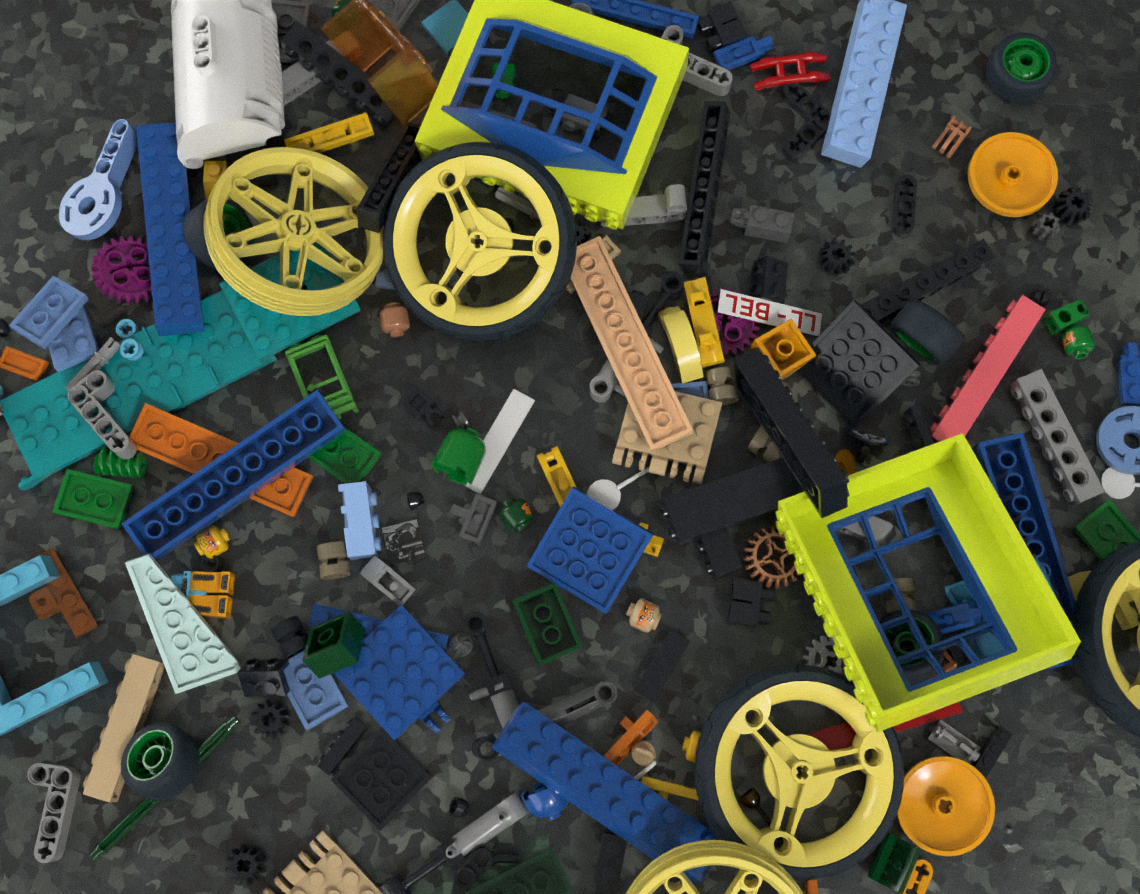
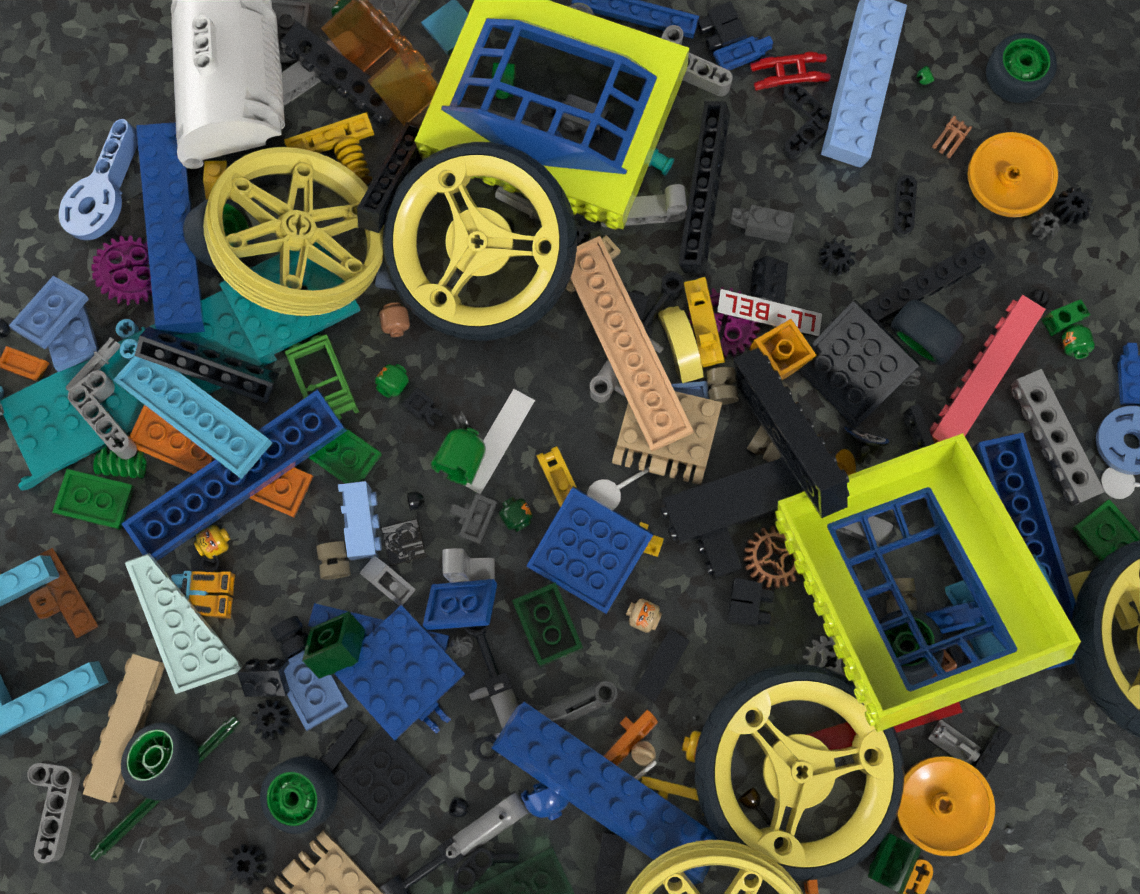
none -> medium azure plate [113,356,272,479]
none -> black brick [134,326,279,403]
none -> wheel [260,756,338,834]
none -> yellow piece [334,137,373,185]
none -> green head [375,364,409,398]
none -> blue plate [423,579,497,630]
none -> light grey beam [442,548,495,583]
none -> teal bush [649,148,675,176]
none -> green hinge [917,66,935,85]

